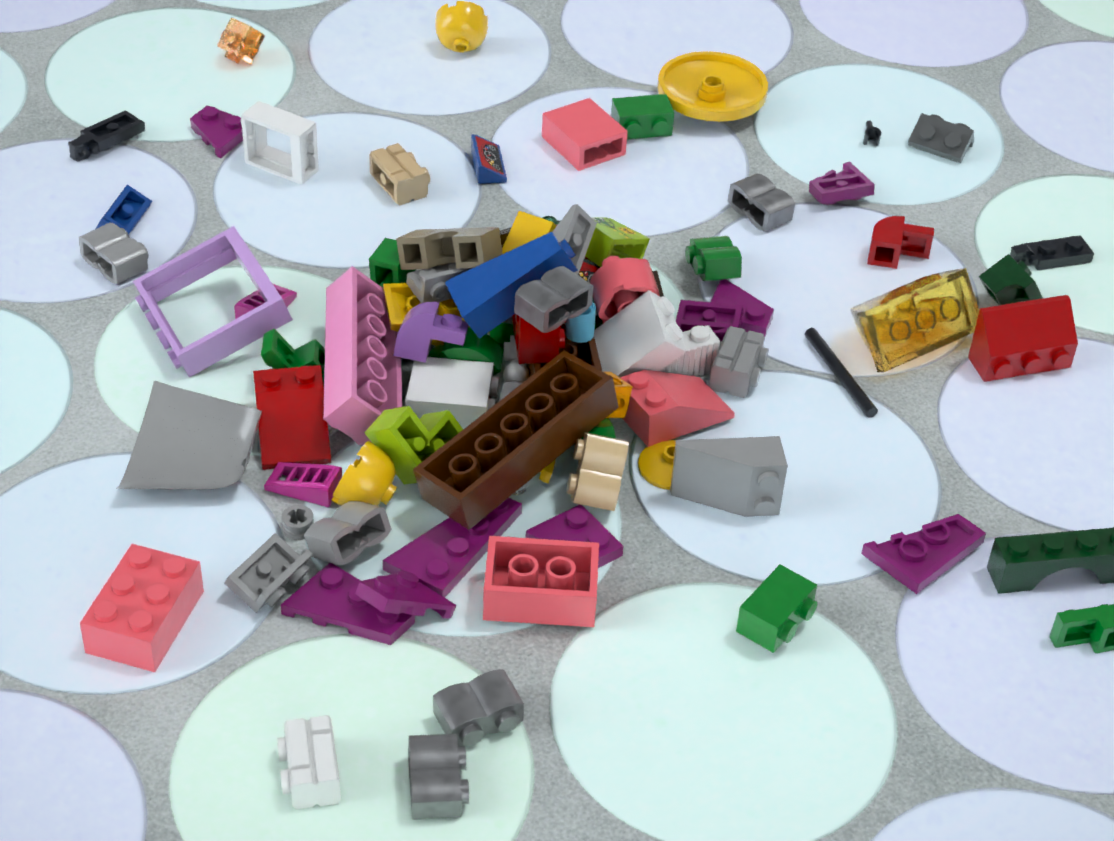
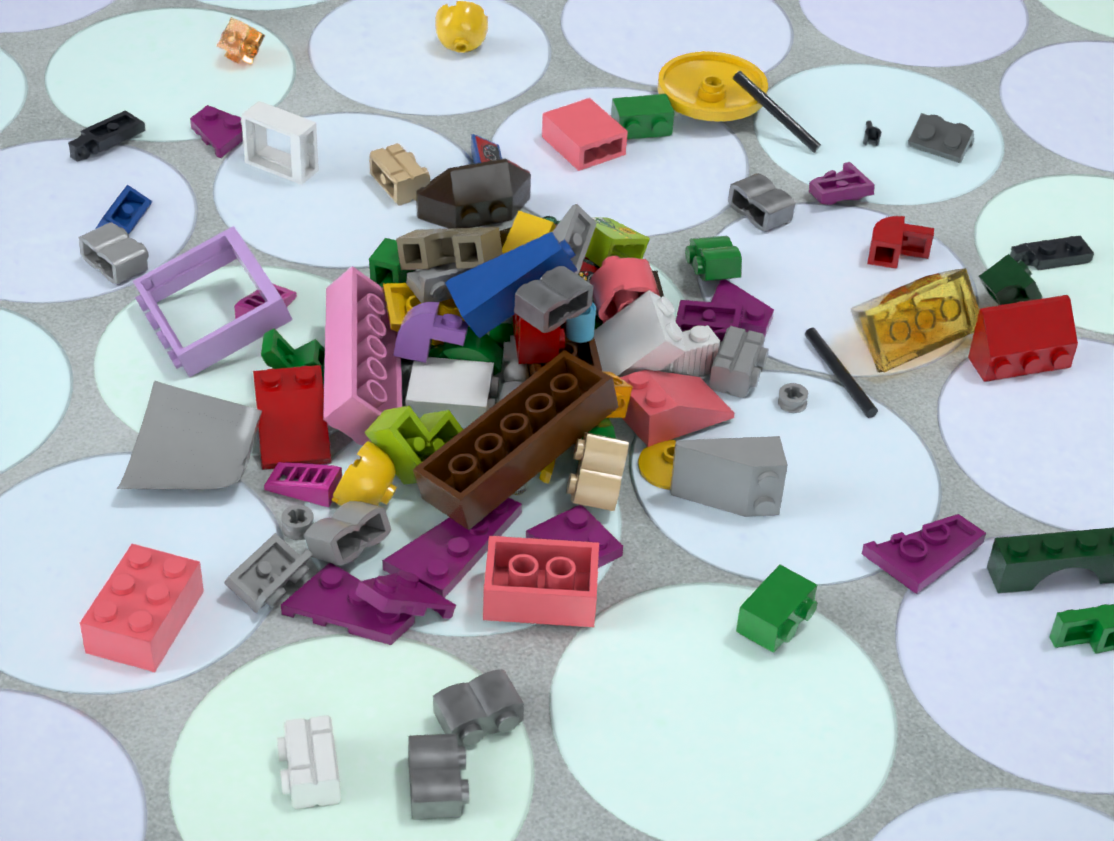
none -> dark brown wedge [416,158,531,229]
none -> black bar [732,70,821,153]
none -> light grey bush [778,383,808,413]

